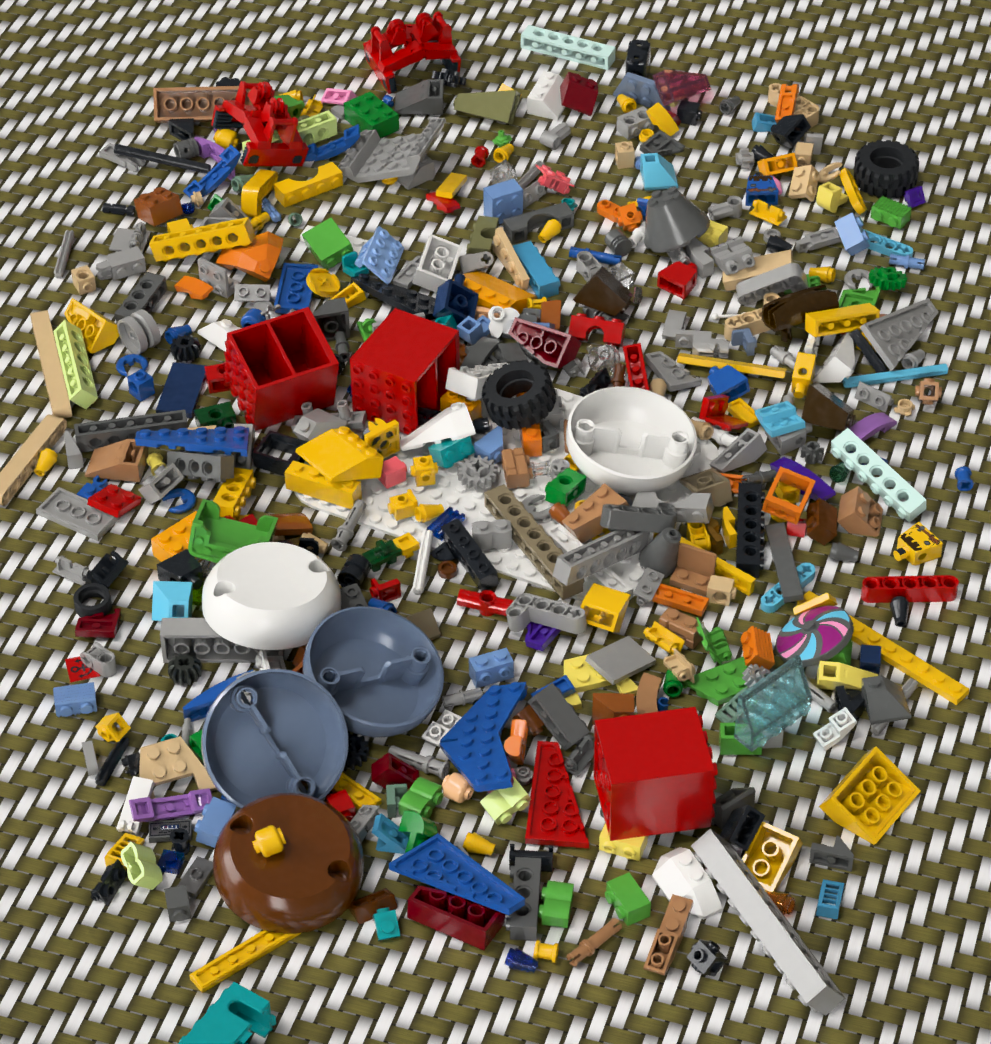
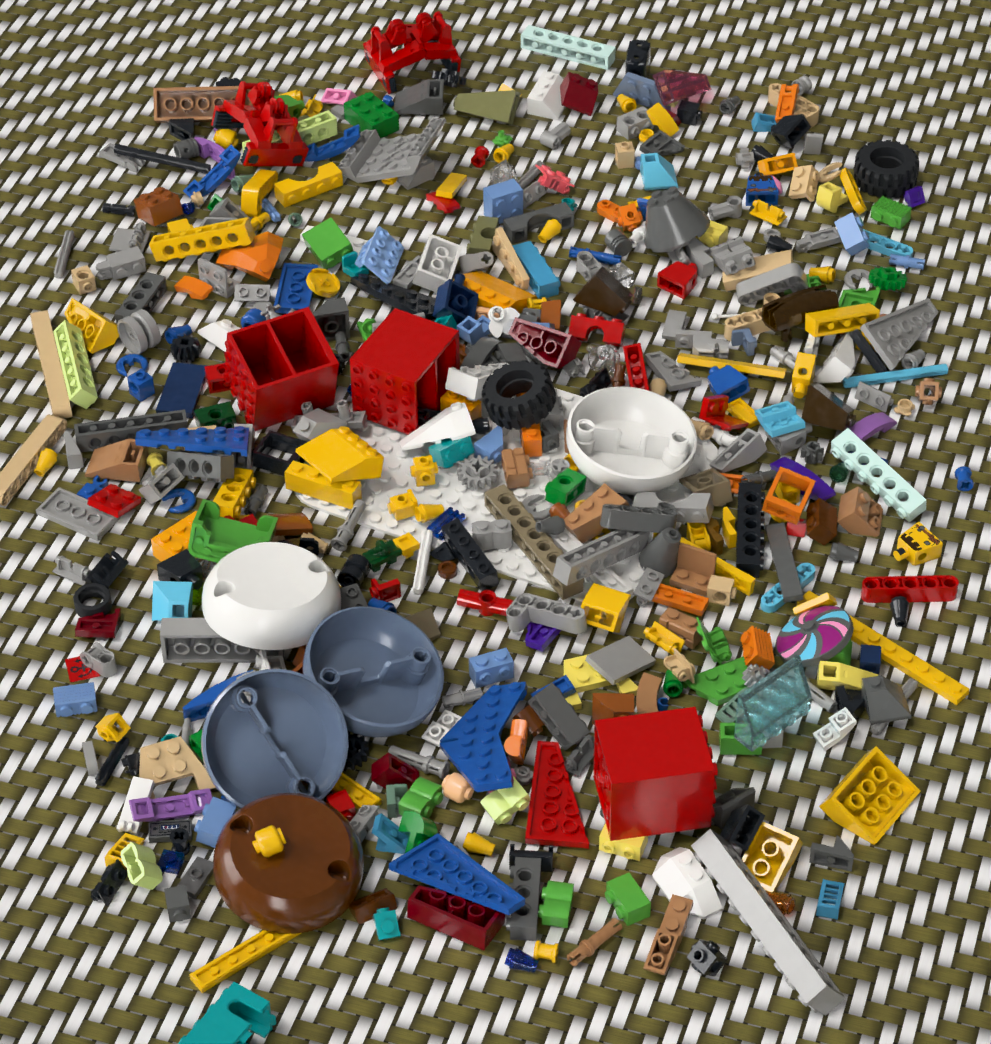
pearl dark grey gear [168,652,202,686] -> none
yellow slope [329,282,366,308] -> none
yellow piece [361,418,400,458] -> none
coral brick [378,456,407,489] -> none
tan brick [795,142,814,166] -> none
none -> dark grey pin [244,485,268,516]
none -> dark grey cone [535,516,565,535]
none -> light grey wheel [792,75,812,95]

